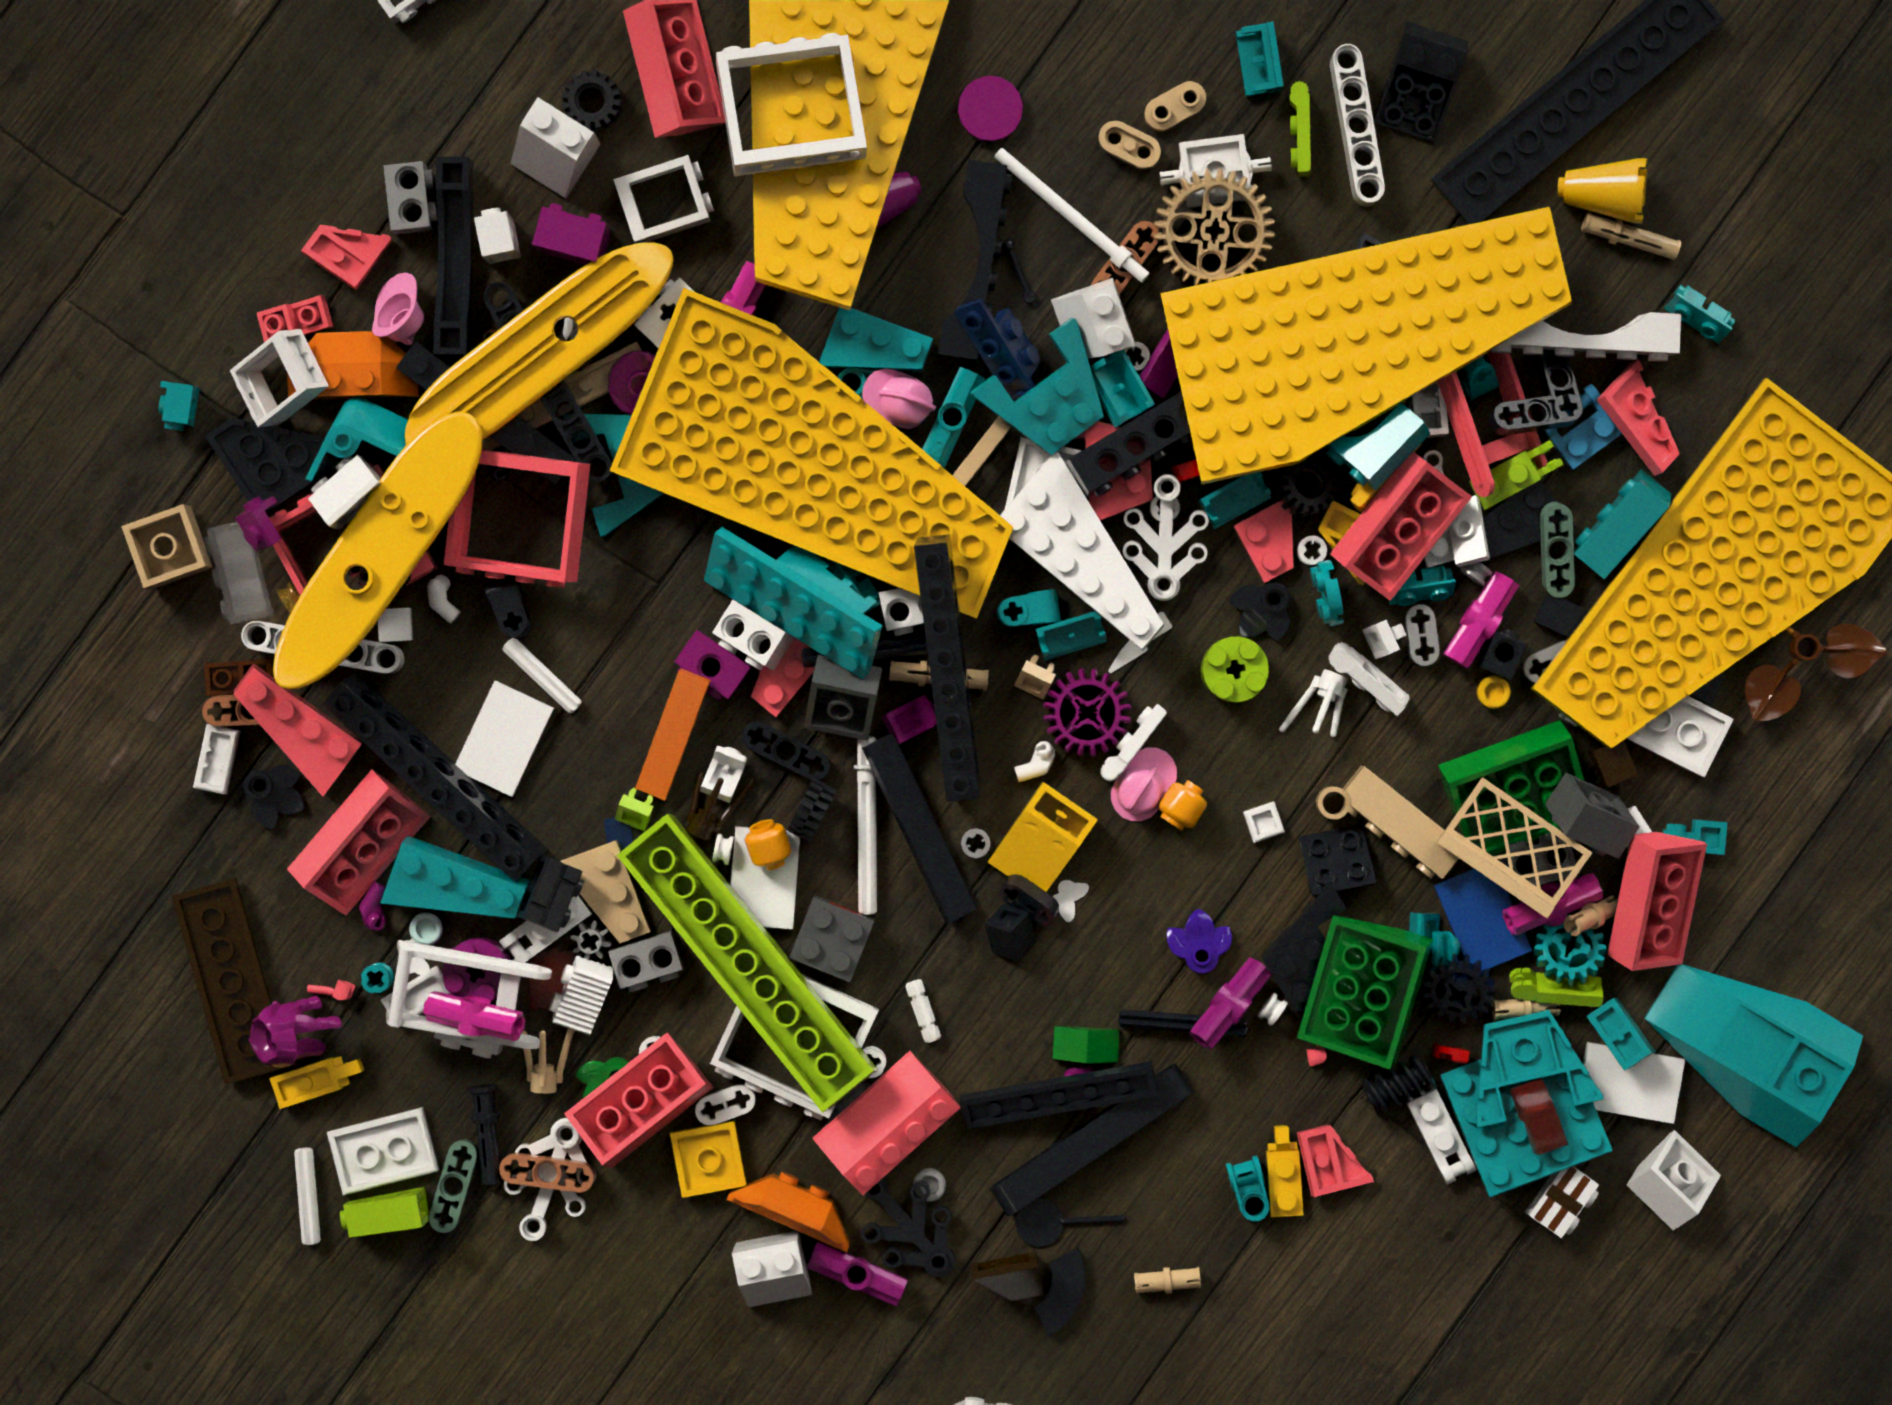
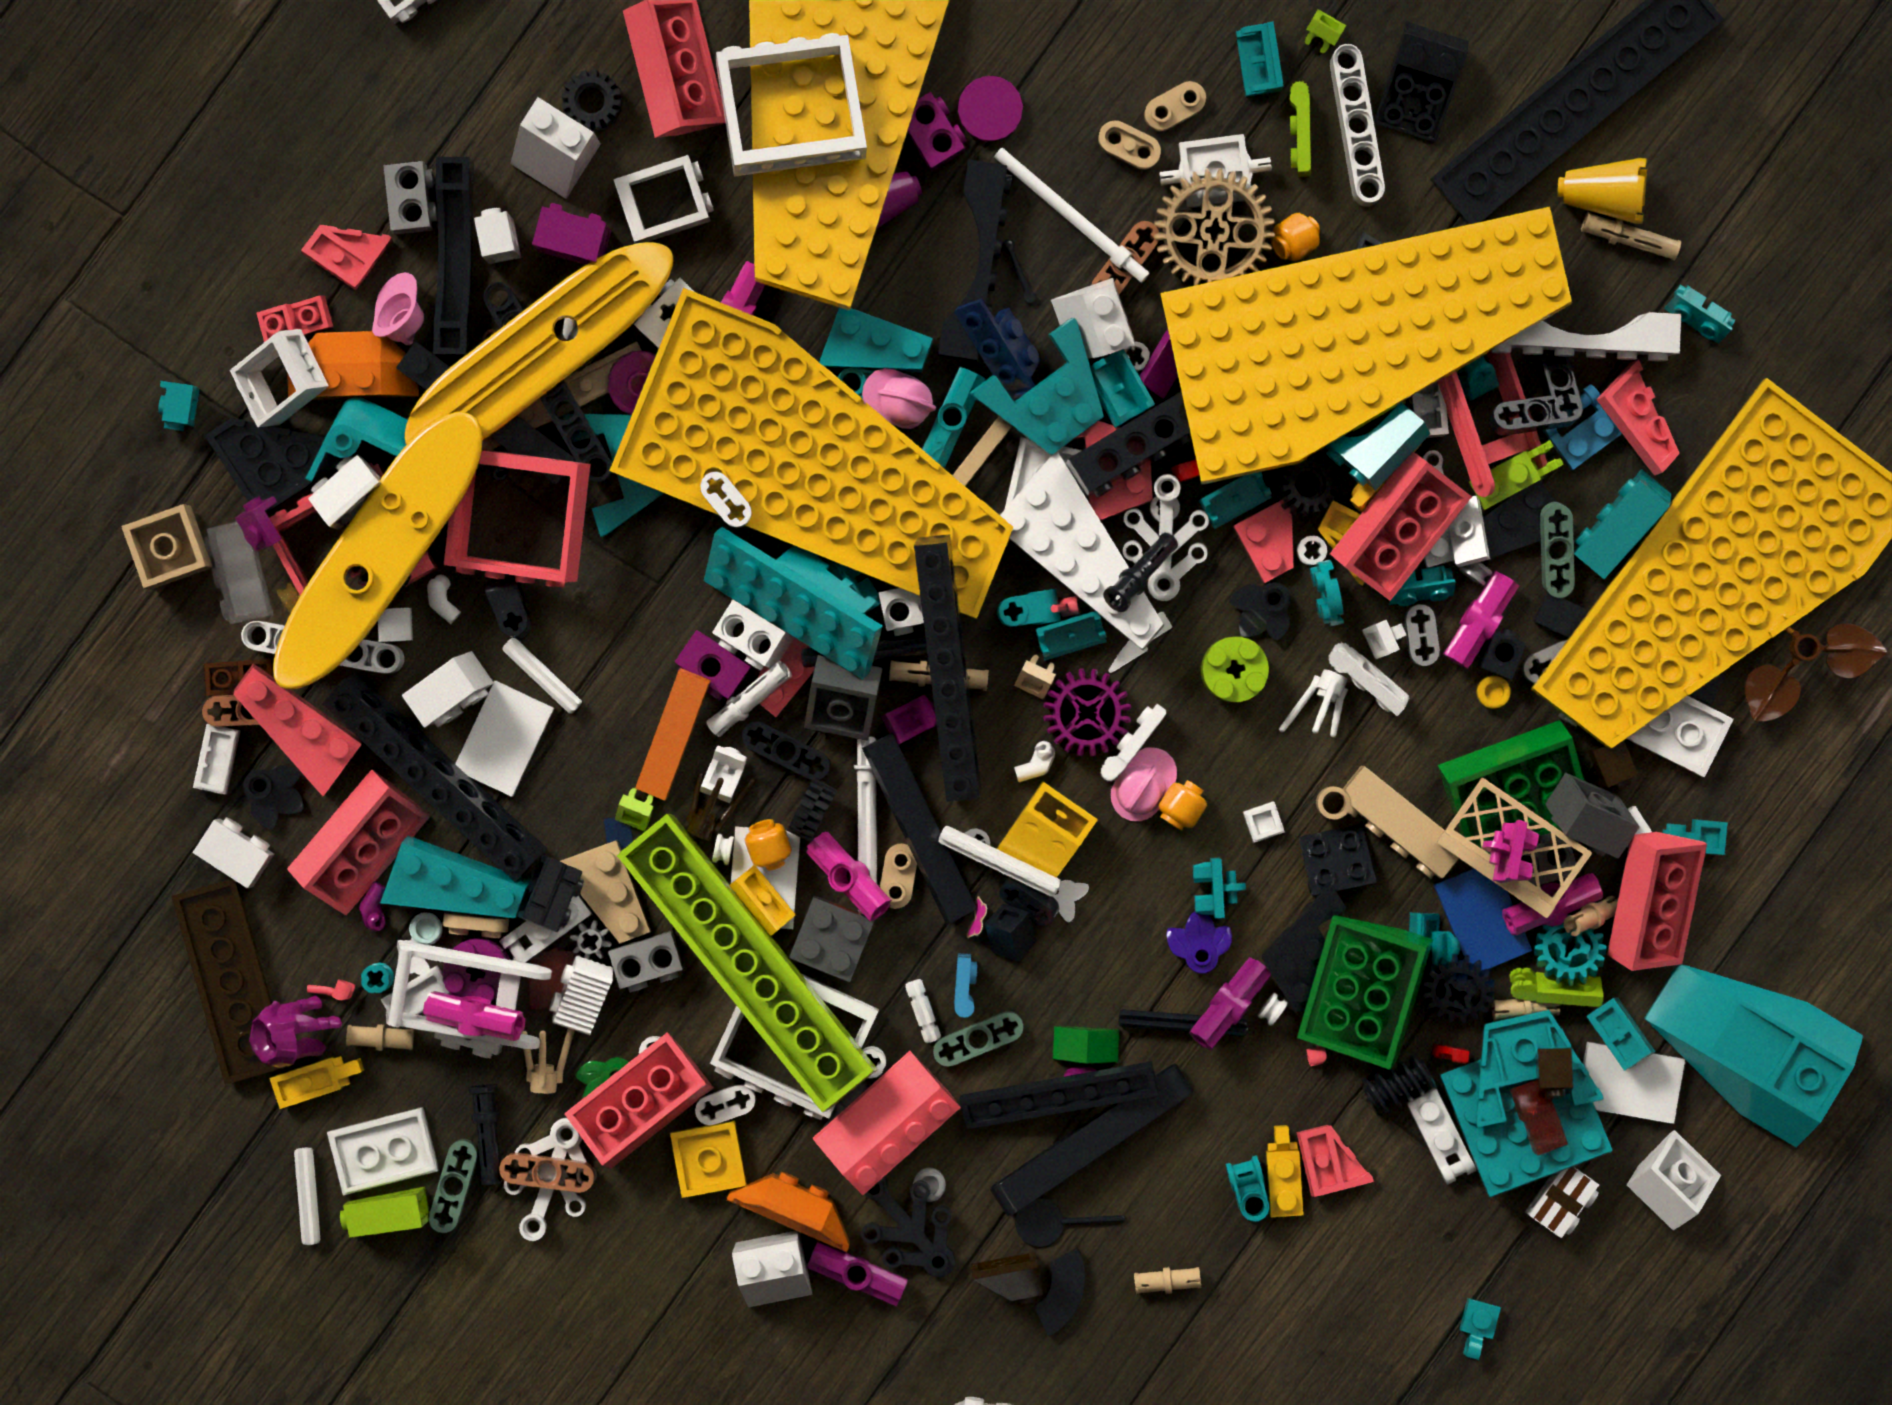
none -> white brick [193,817,275,888]
none -> tan pin [346,1024,414,1051]
none -> white brick [402,651,494,728]
none -> tan plate [443,913,509,938]
none -> white beam [700,472,752,528]
none -> white pin [707,660,792,737]
none -> yellow plate [729,865,796,936]
none -> dark pink piece [806,832,892,921]
none -> tan plate [880,843,917,909]
none -> magenta brick [907,92,967,172]
none -> sand green beam [933,1011,1023,1067]
none -> white axle [939,826,1061,896]
none -> dark azure plate [954,953,977,1018]
none -> dark pink sticker [967,896,987,938]
none -> coral hand [1051,596,1081,618]
none -> black pin [1103,532,1178,612]
none -> teal hips [1192,858,1246,918]
none -> light orange head [1271,213,1320,262]
none -> lime tile [1305,9,1346,53]
none -> teal plate [1459,1298,1501,1360]
none -> dark pink hips [1482,820,1539,883]
none -> dark brown brick [1535,1048,1573,1099]

